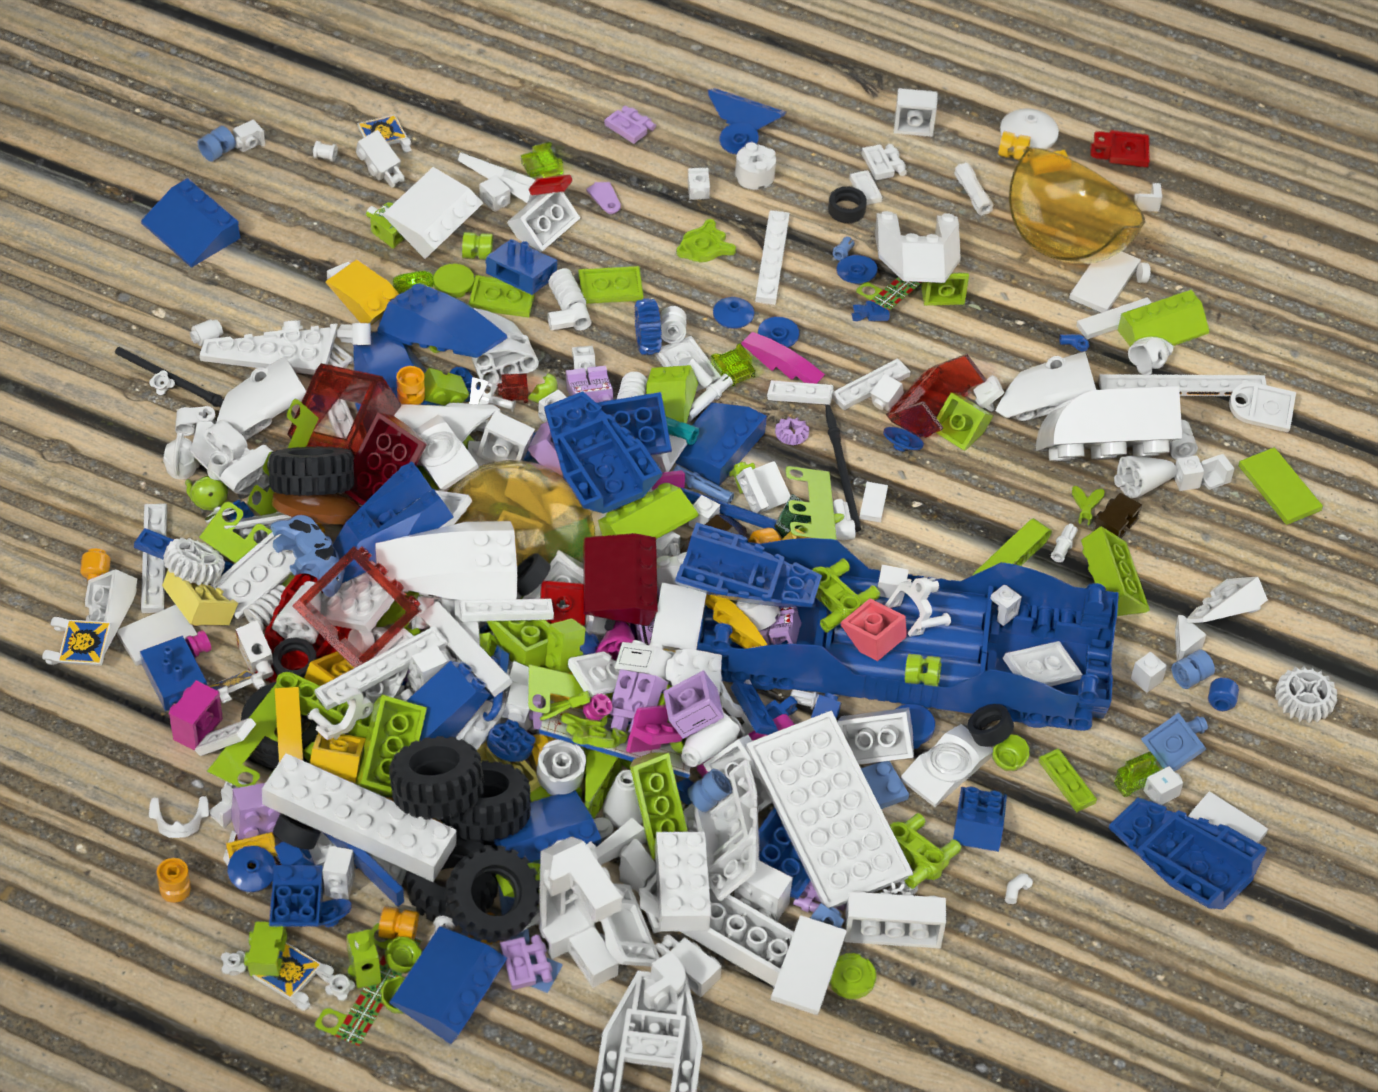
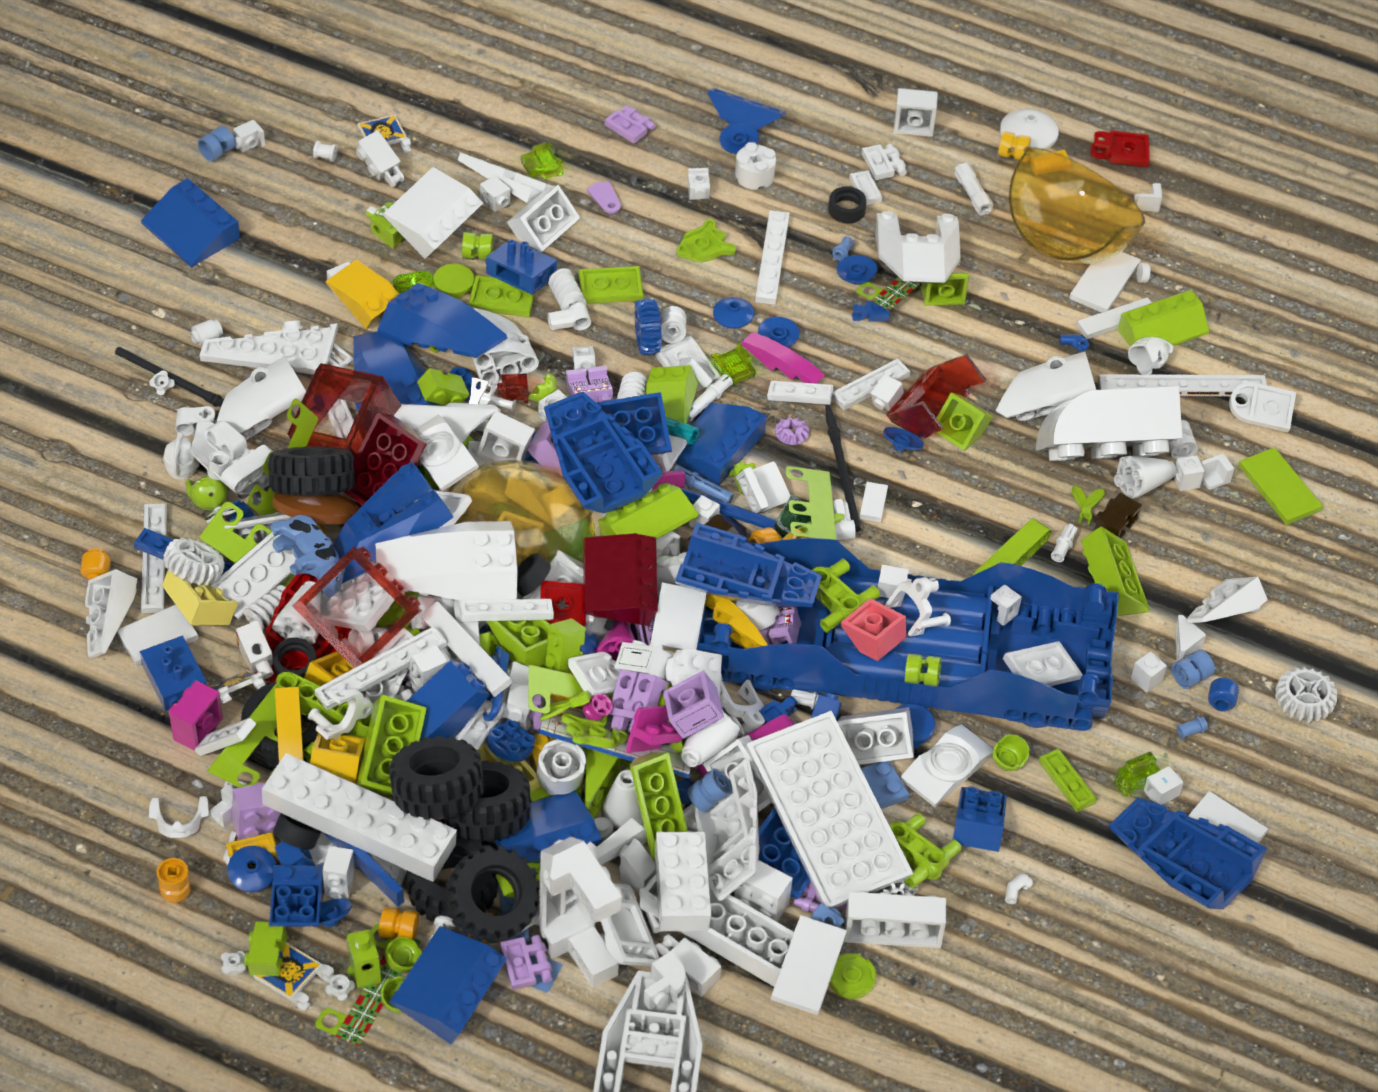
flag [42,617,112,666] -> none
dark pink wheel [185,630,212,658] -> none
white piece [336,323,371,345] -> none
light orange wheel [396,366,425,405] -> none
red tile [528,175,573,195] -> none
blue tile [730,682,778,735] -> none
black tyre [967,704,1014,747] -> none
white bracket [973,375,1004,412] -> none
medium blue plate [1141,712,1206,772] -> none

